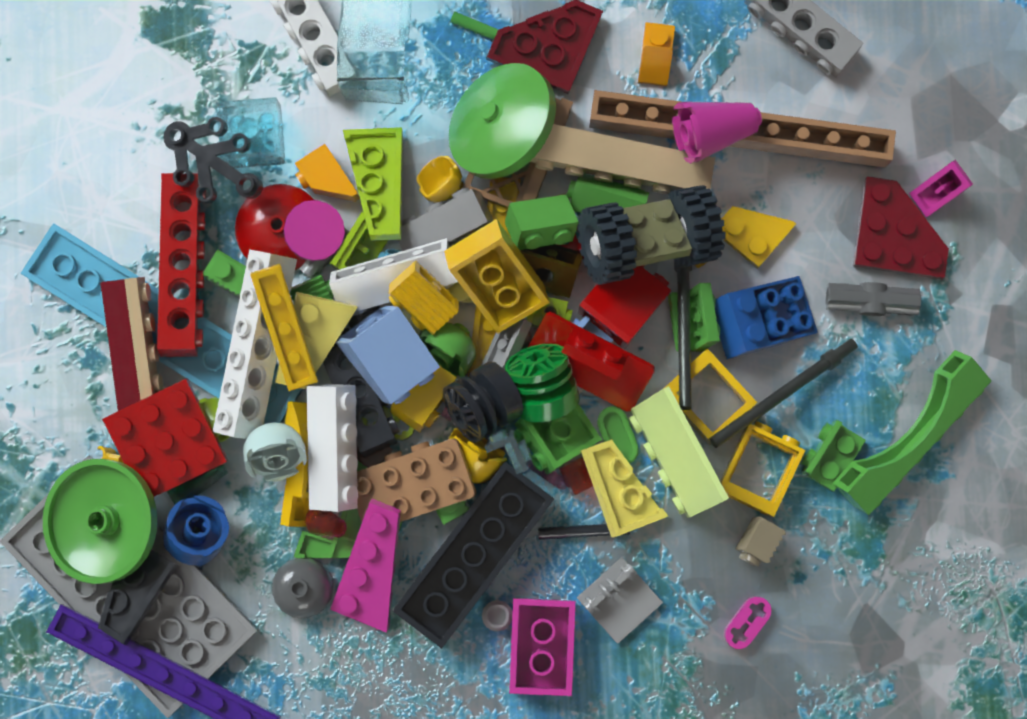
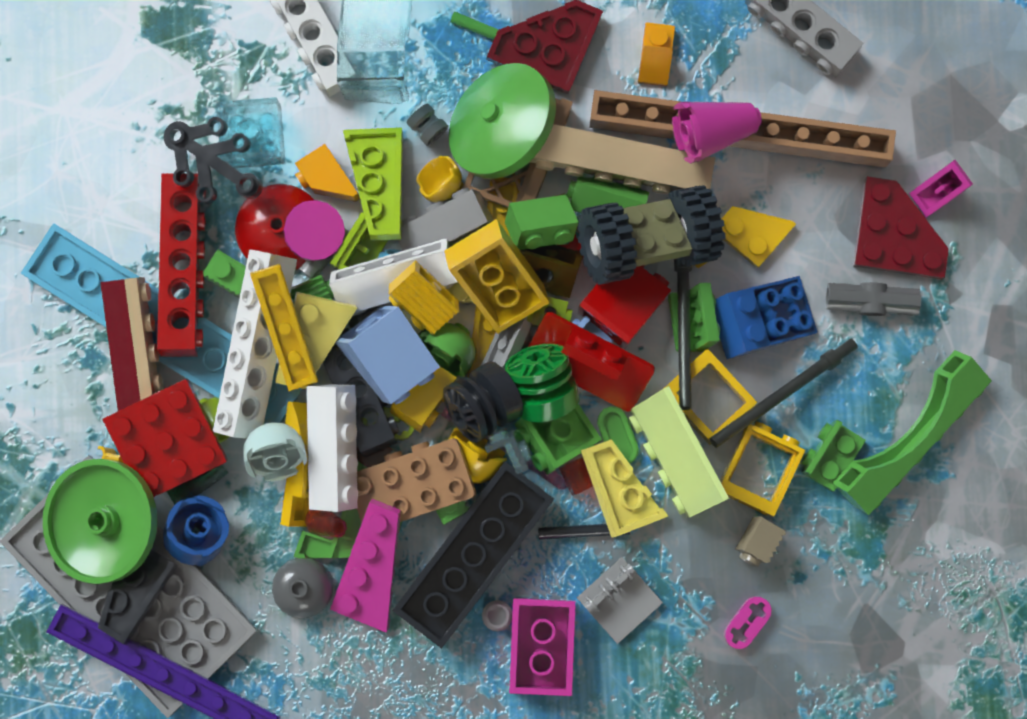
none -> dark grey wheel [406,104,448,146]

